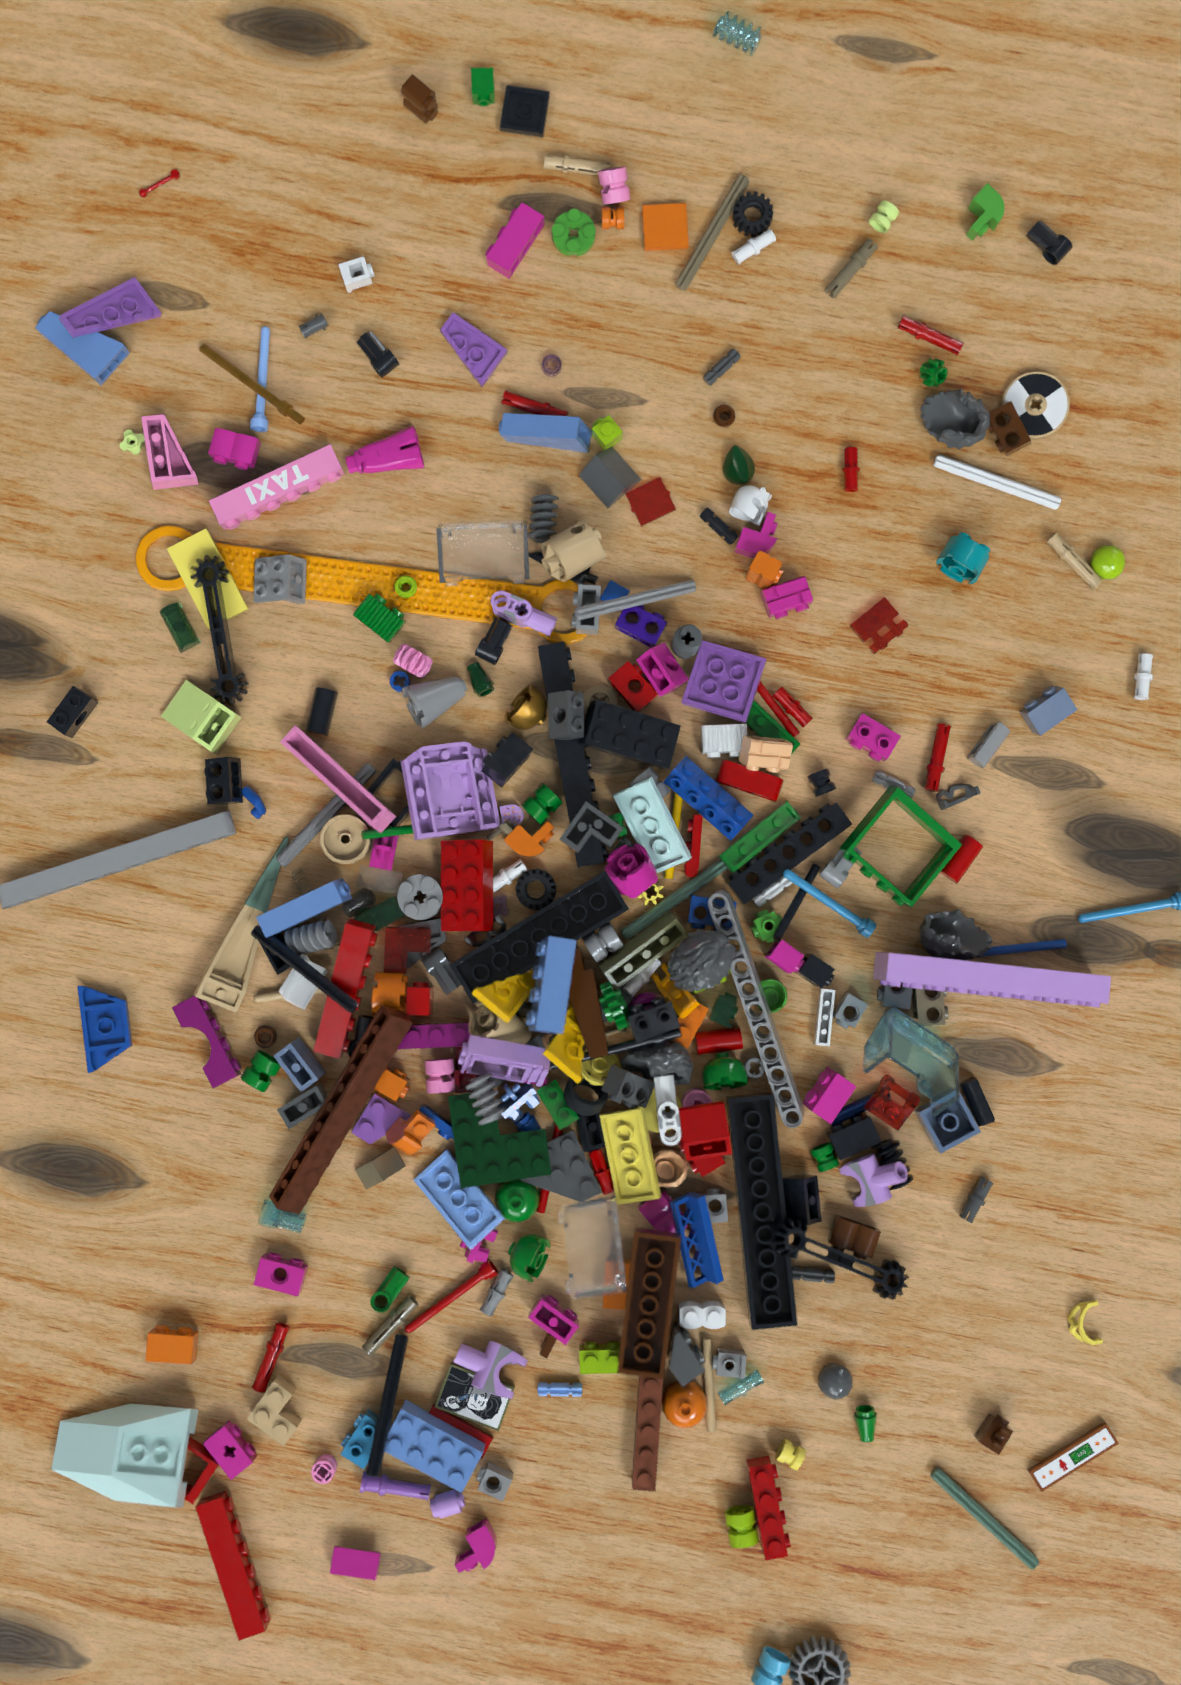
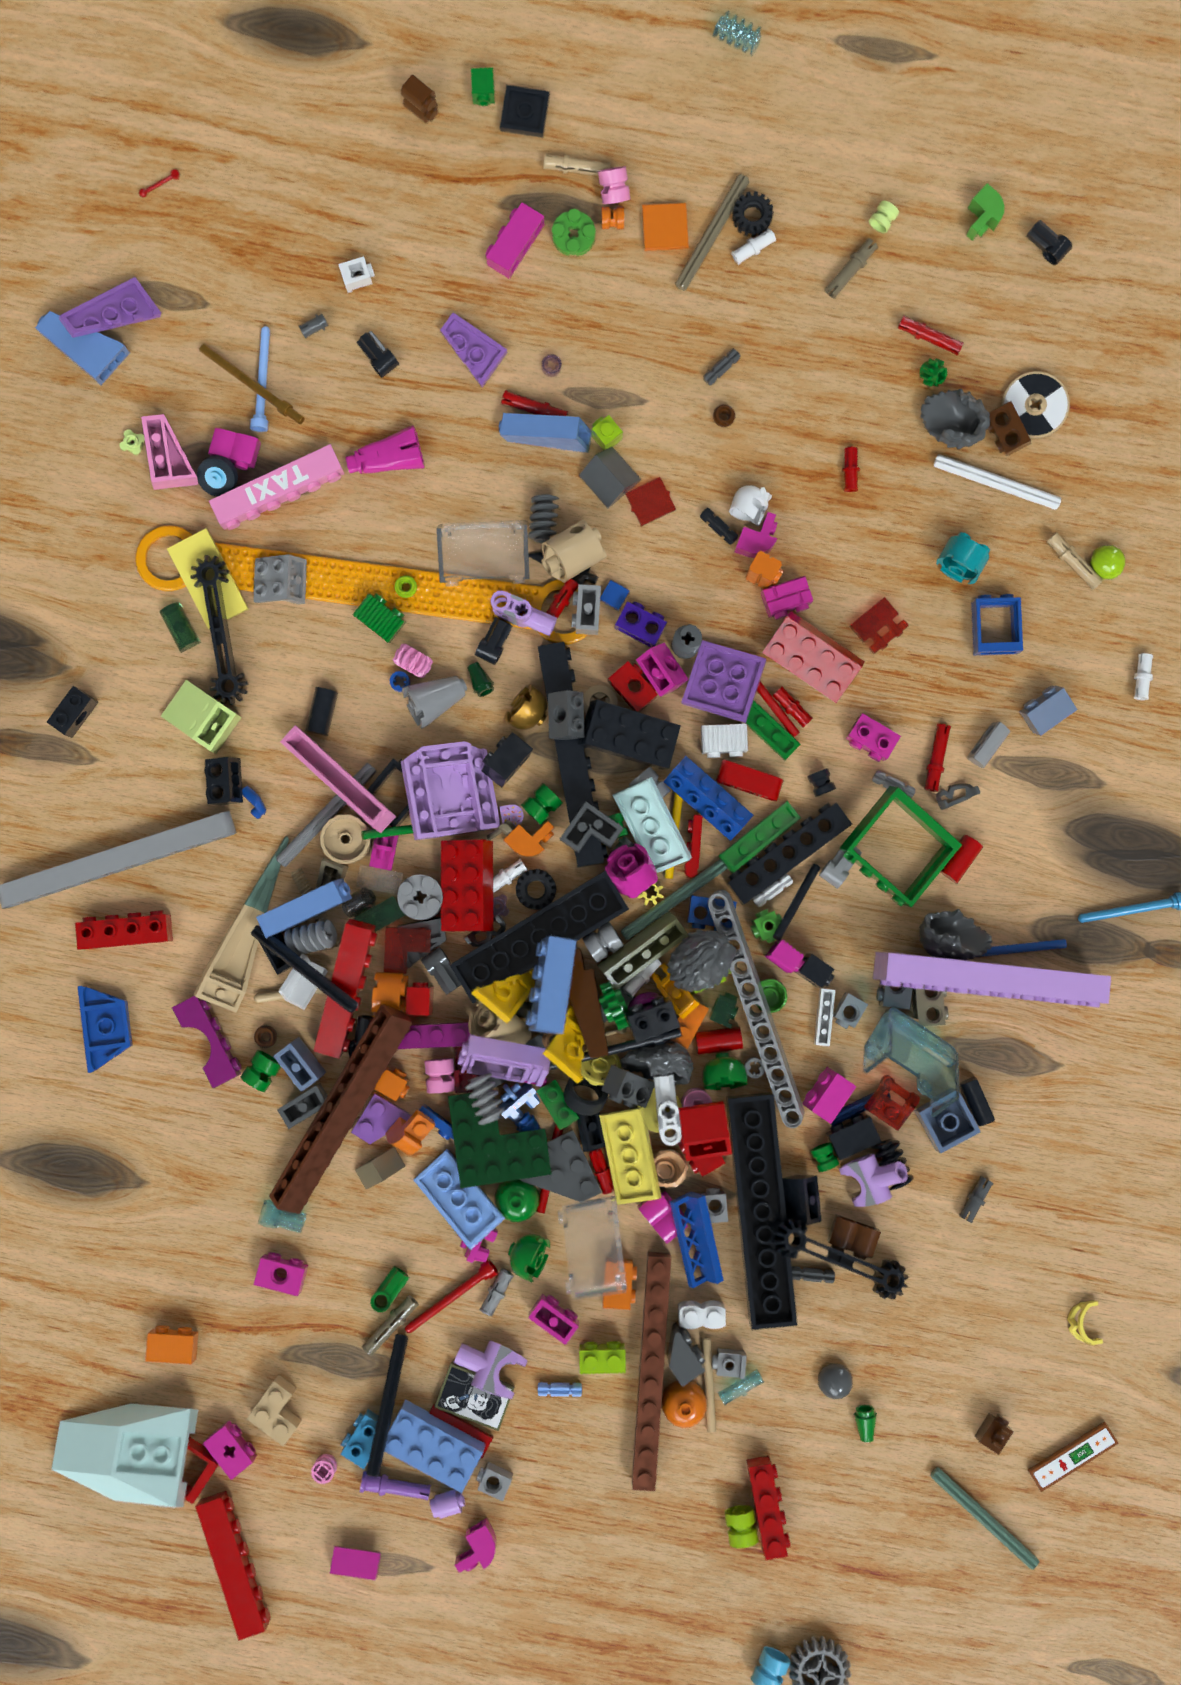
red pin [252,1322,290,1393] -> none
reddish brown tile [540,1333,556,1359] -> none
light grey axle [574,580,696,620] -> none
reddish brown brick [617,1227,681,1380] -> none
dark green piece [722,445,755,485] -> none
light nougat brick [739,735,793,773] -> none
light yellow wheel [775,1439,806,1471] -> none
dark azure piece [783,869,877,938] -> none
none -> red brick [75,910,173,950]
none -> black wheel [197,455,238,496]
none -> dark tan slope [316,858,349,889]
none -> red pin [546,579,578,619]
none -> brick [762,611,865,703]
none -> blue window [971,594,1023,656]

